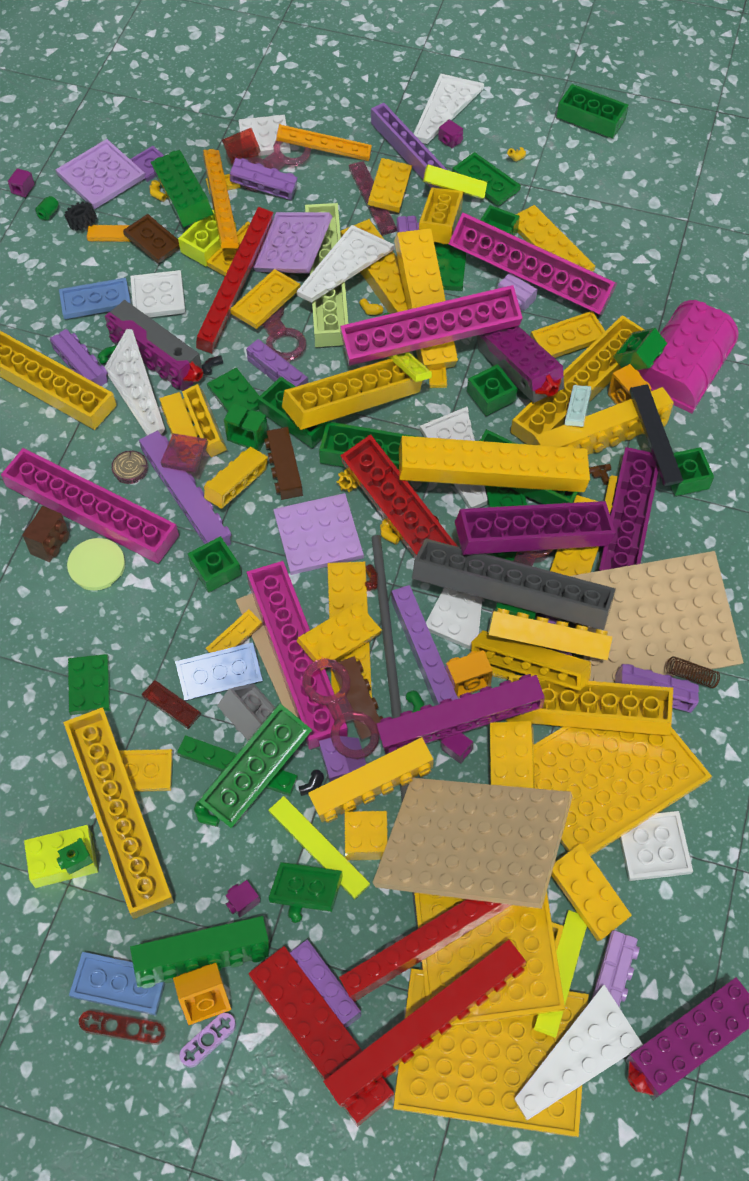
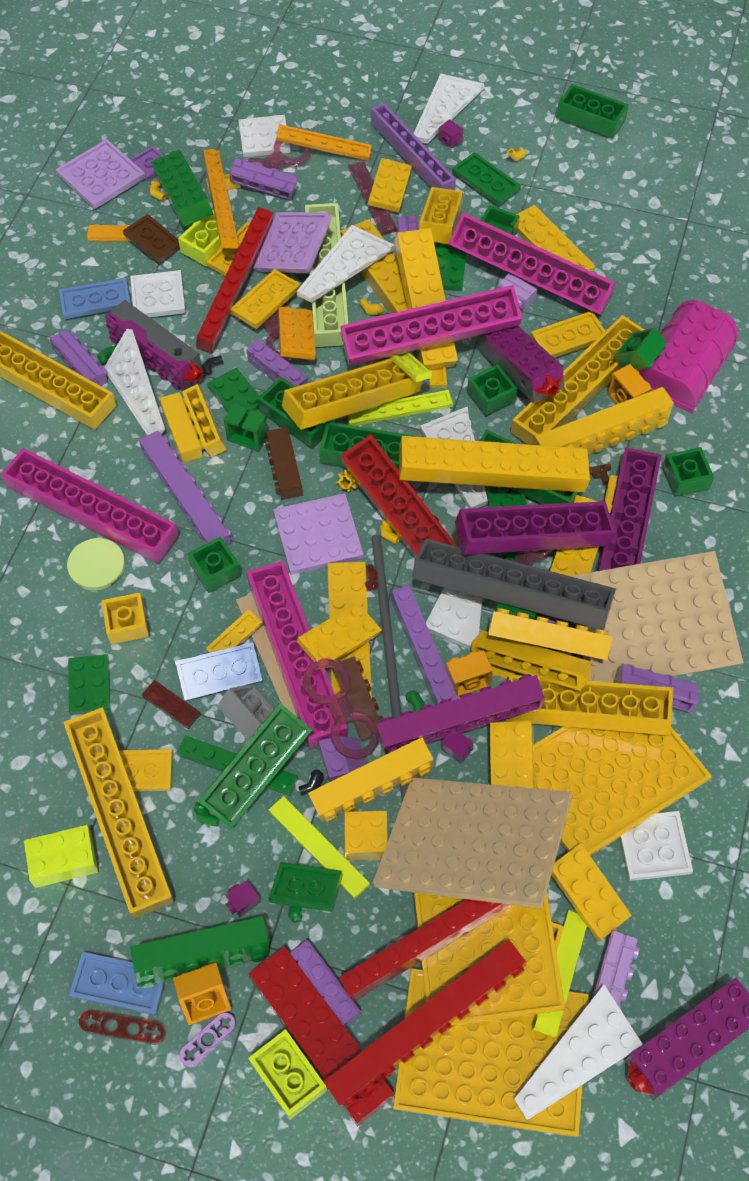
magenta brick [8,168,35,197] -> none
copper brick [22,506,69,562] -> none
green brick [35,196,59,220] -> none
green brick [56,838,93,875] -> none
black tyre [64,201,97,231] -> none
tile [111,450,148,484] -> none
clear pink plate [160,433,208,473] -> none
yellow brick [204,447,268,509] -> none
clear red piece [222,128,261,164] -> none
neon yellow tile [423,165,487,199] -> none
light aqua tile [565,385,591,427] -> none
black tile [629,384,683,486] -> none
reddish brown piece [666,656,720,689] -> none
none -> yellow brick [102,593,149,644]
none -> neon yellow brick [248,1029,327,1120]
none -> light orange plate [278,307,316,360]
none -> neon yellow tile [346,390,453,426]

